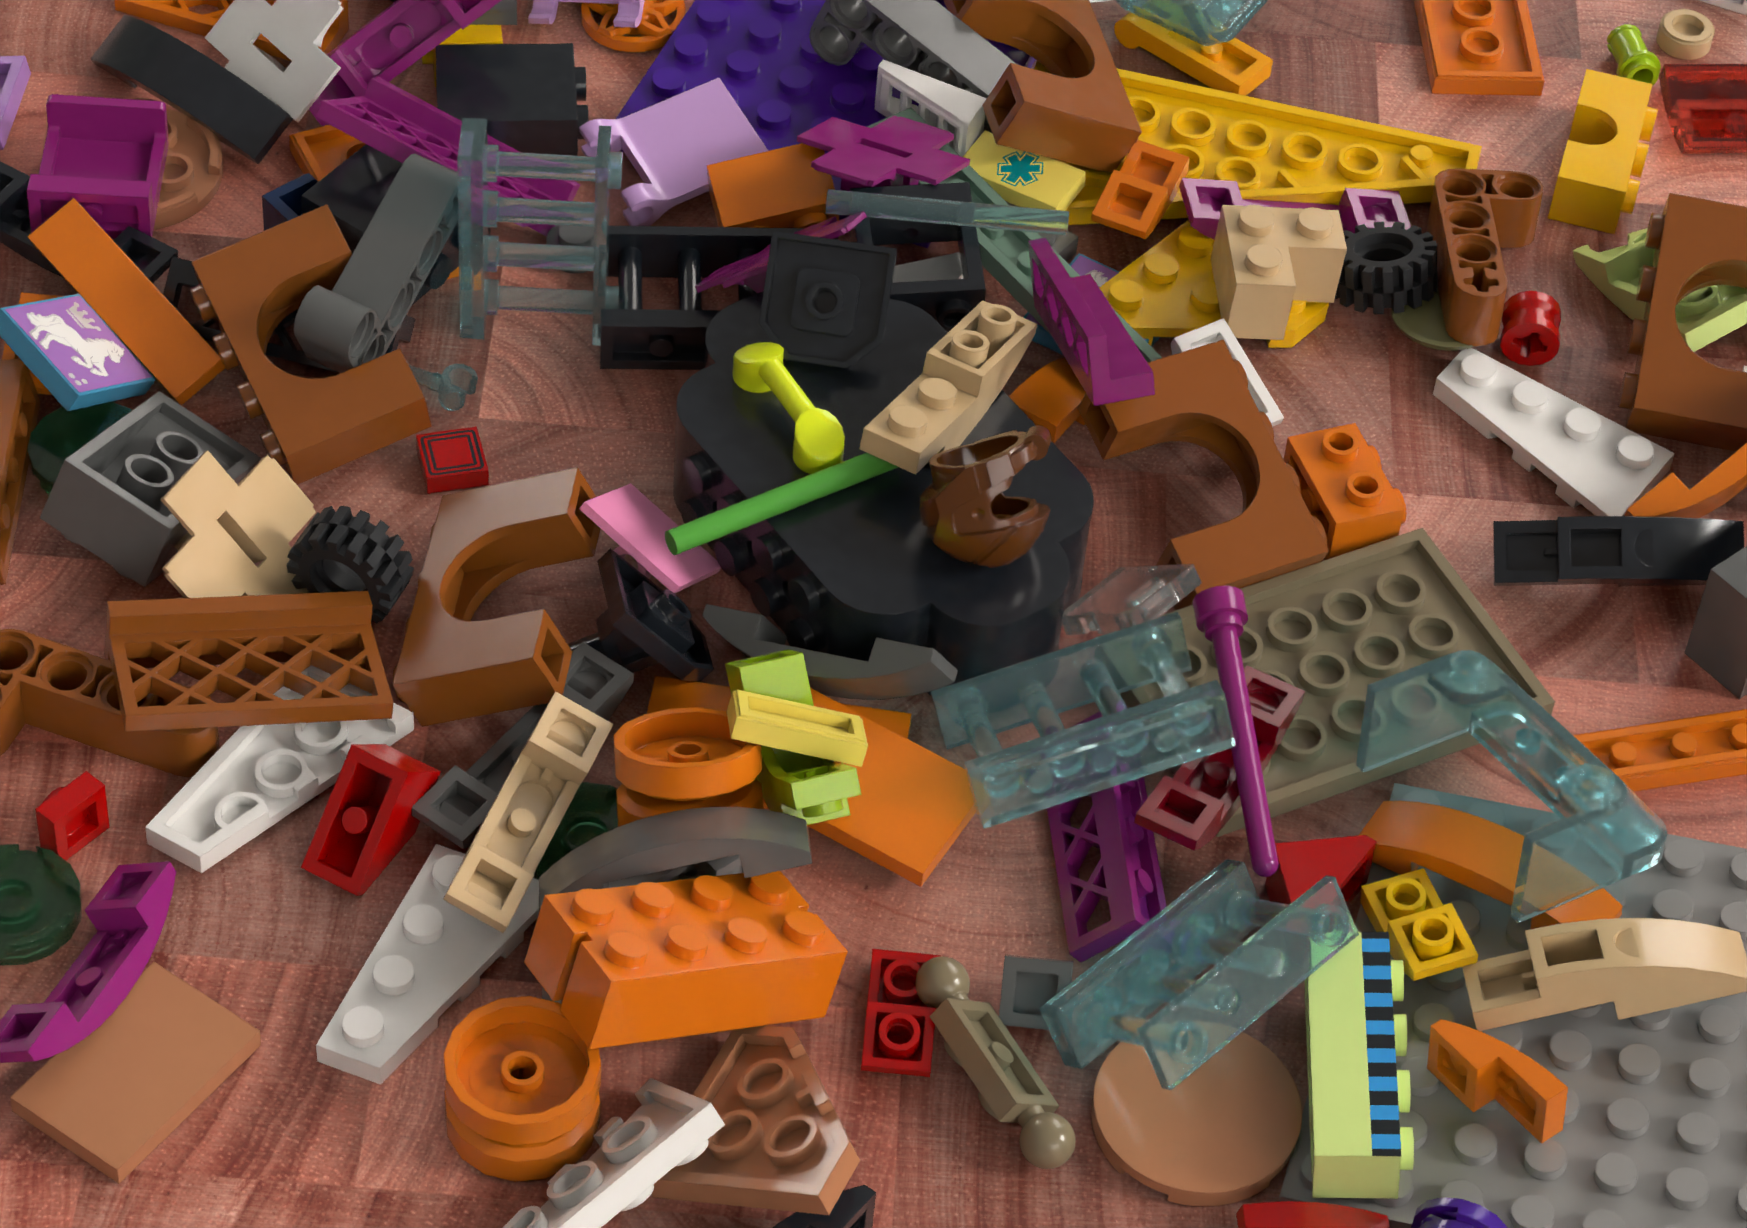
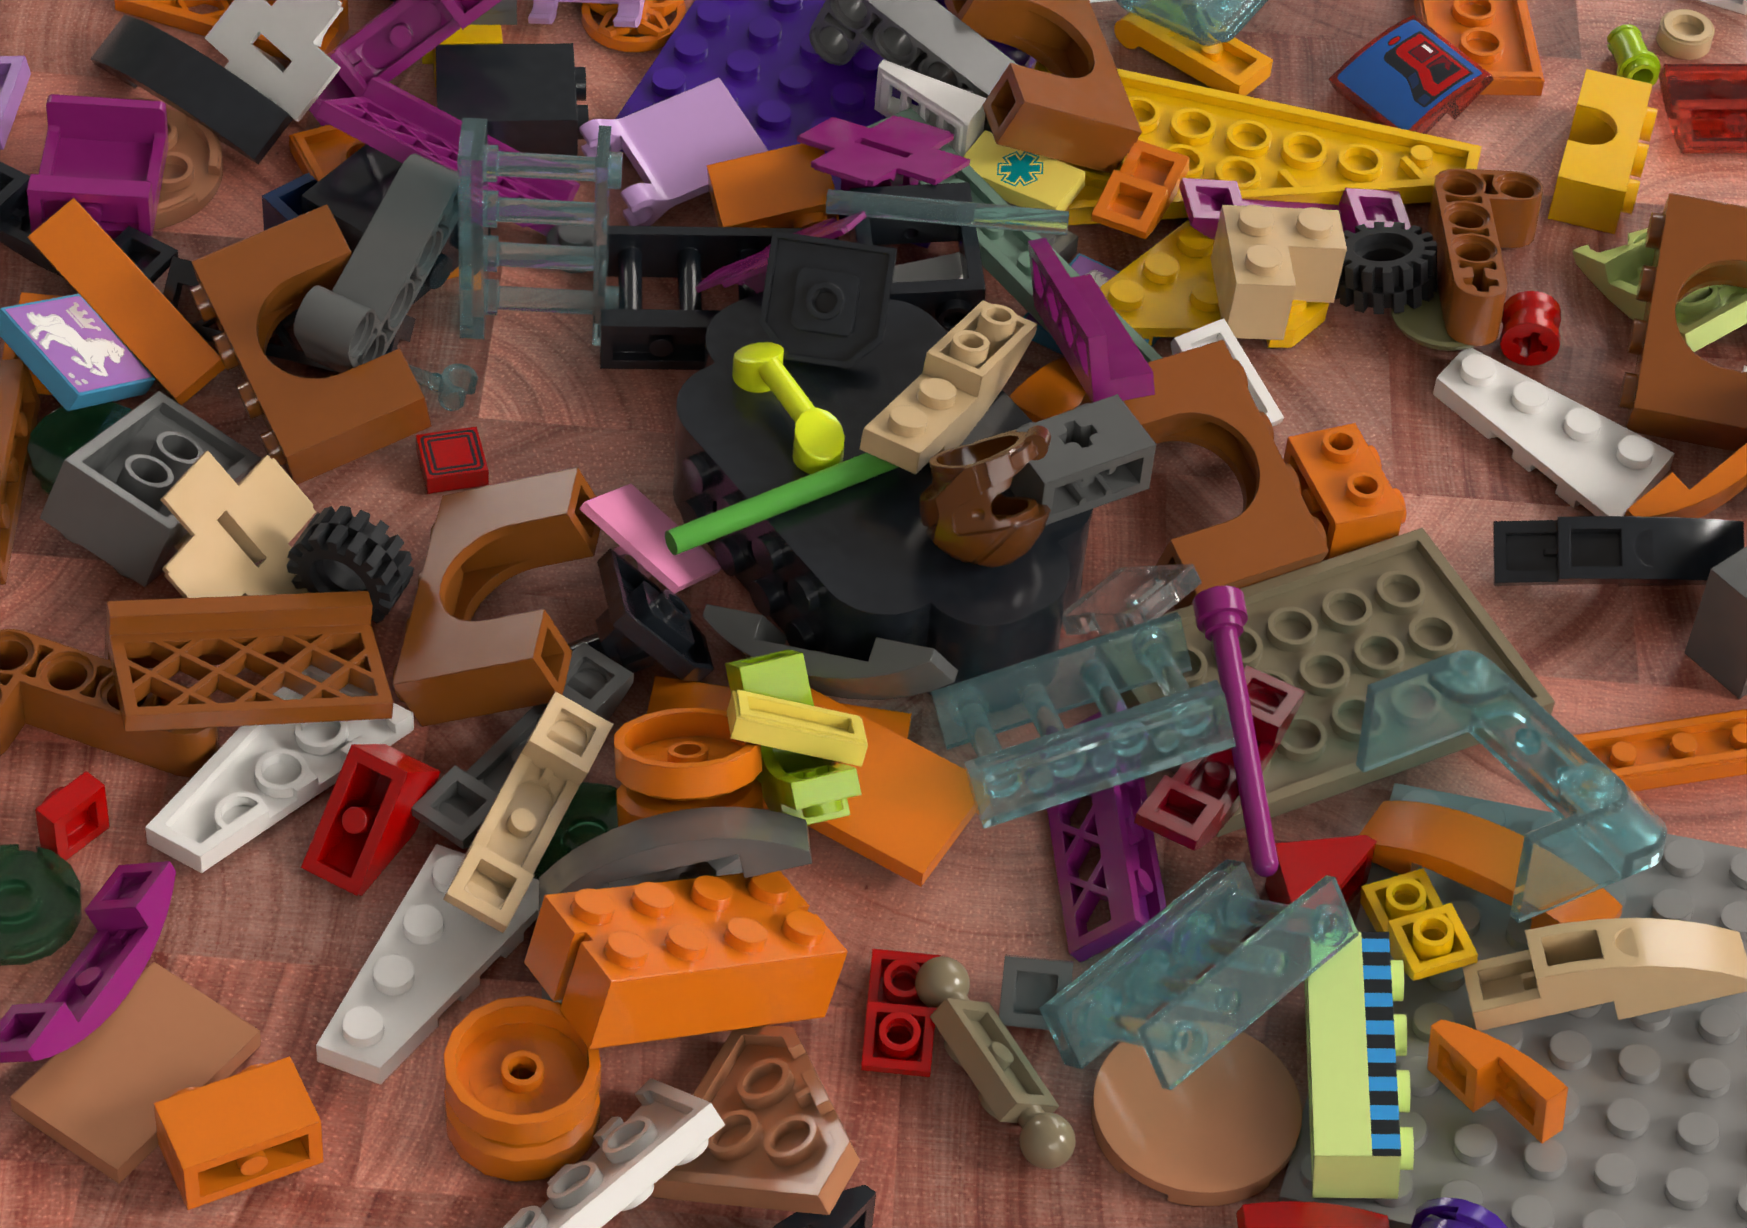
none -> orange brick [154,1056,324,1210]
none -> dark grey brick [1009,394,1156,525]
none -> slope [1329,15,1494,134]

